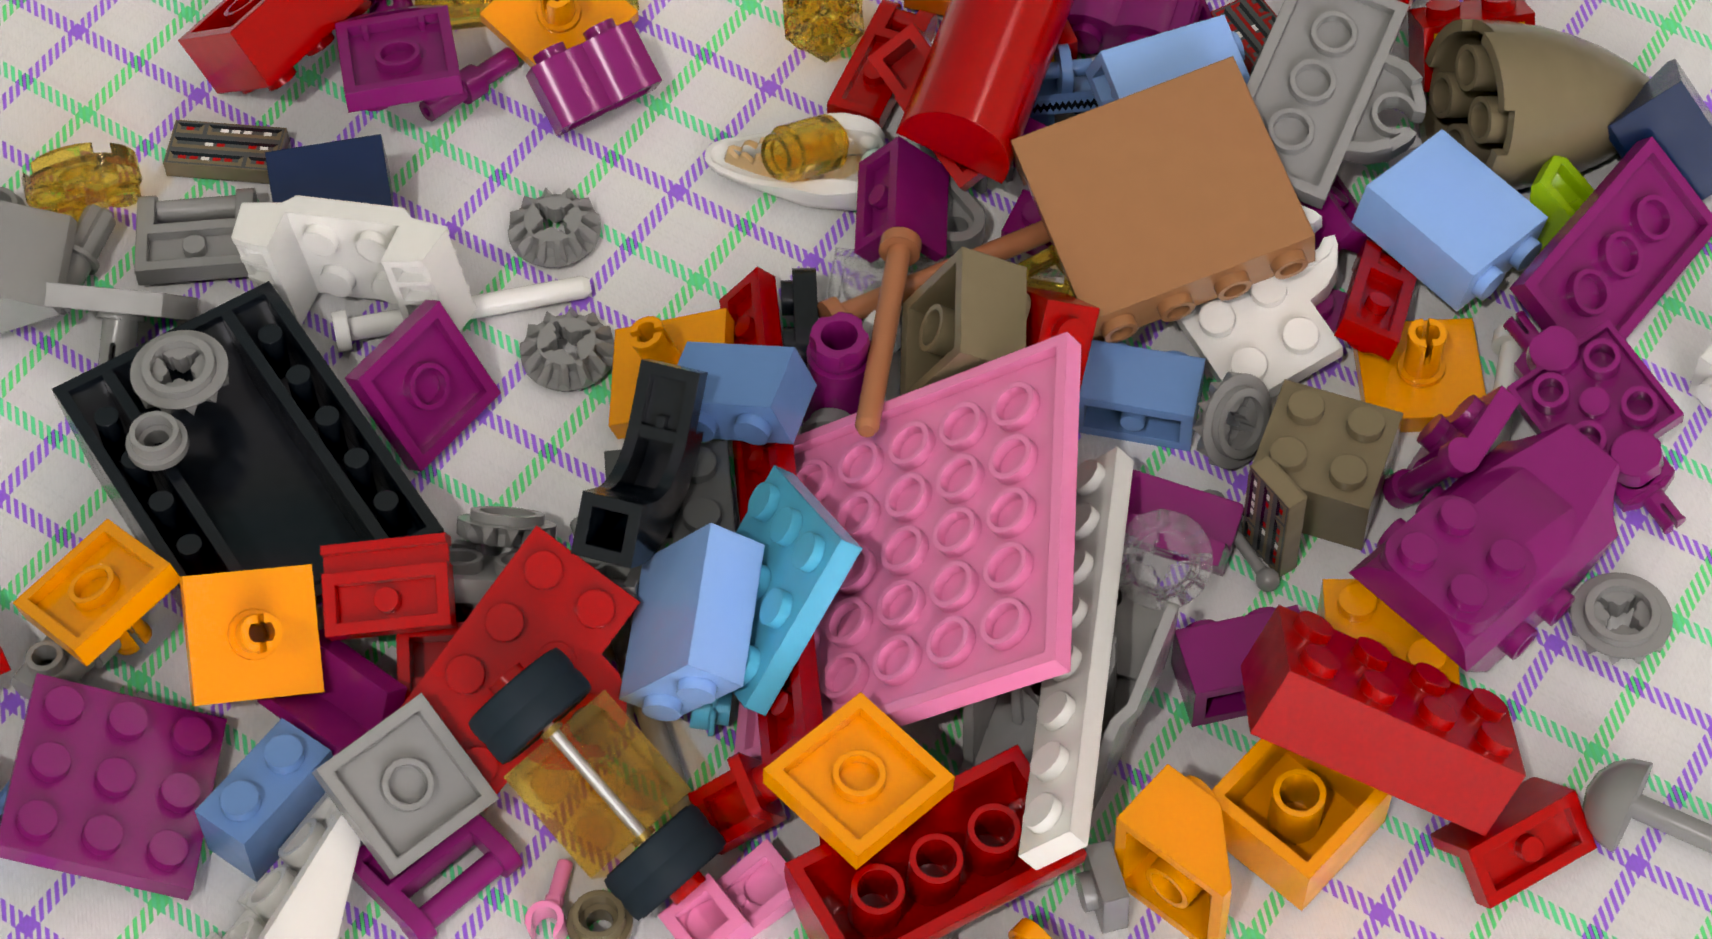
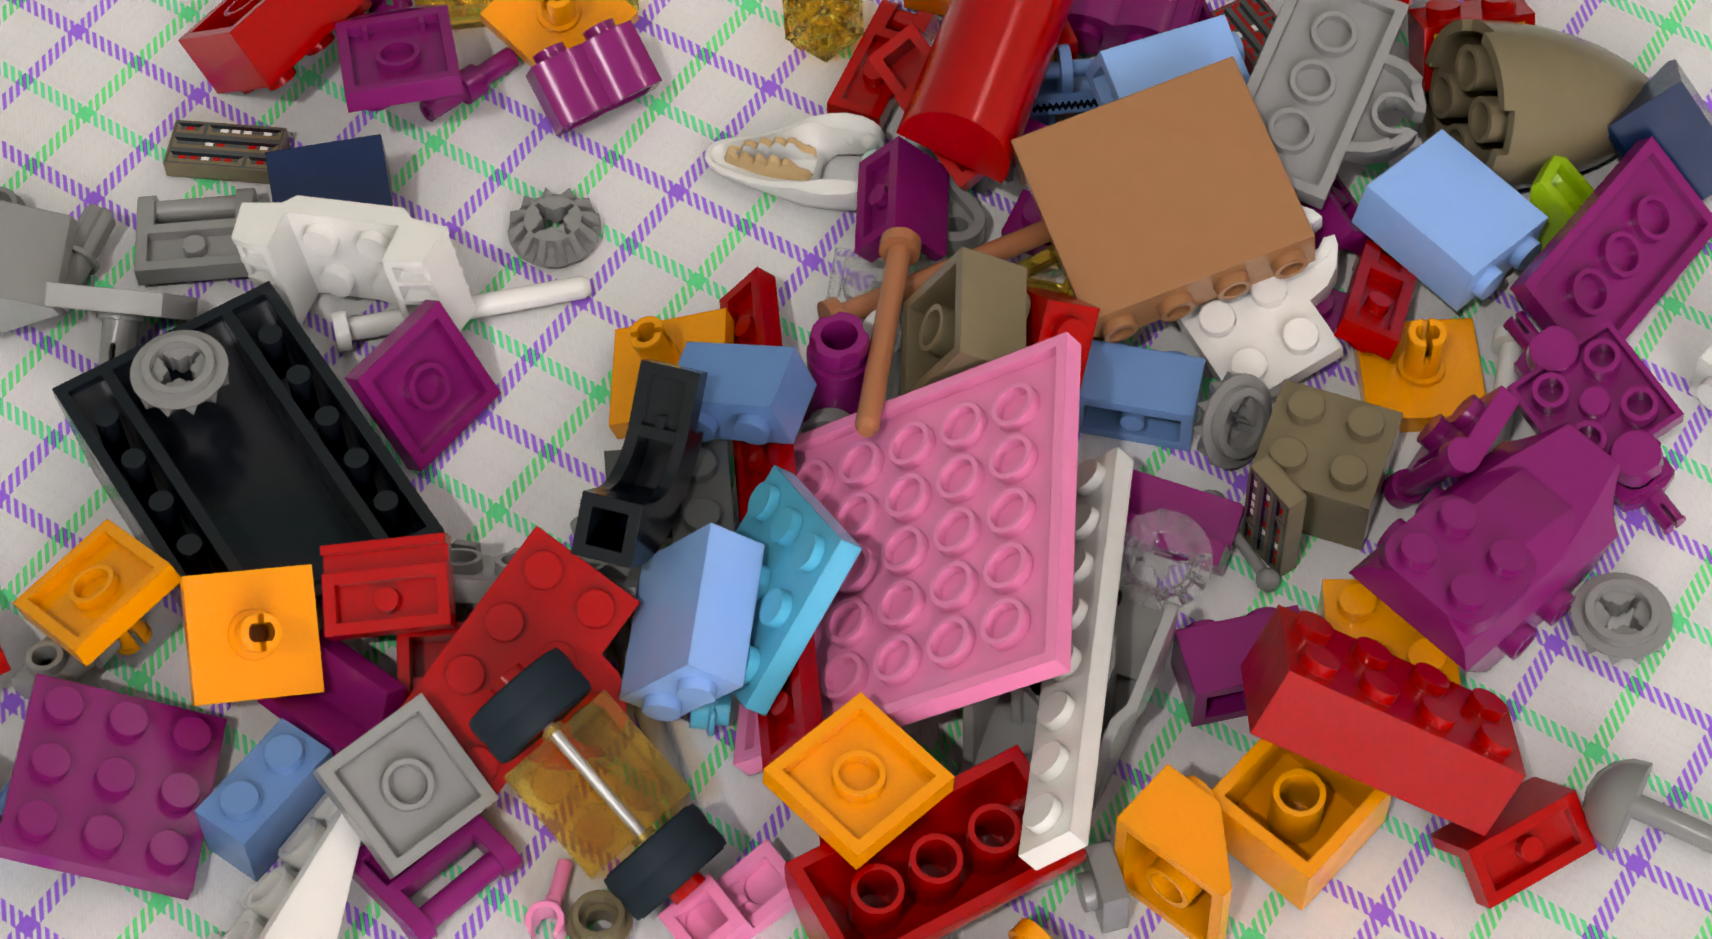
clear yellow plate [21,142,142,221] -> none
light grey plate [125,411,190,471] -> none
light grey gear [456,506,557,548] -> none
light grey gear [520,307,614,391] -> none
red bracket [687,752,788,855] -> none
clear yellow brick [761,114,849,182] -> none
black plate [781,267,818,367] -> none

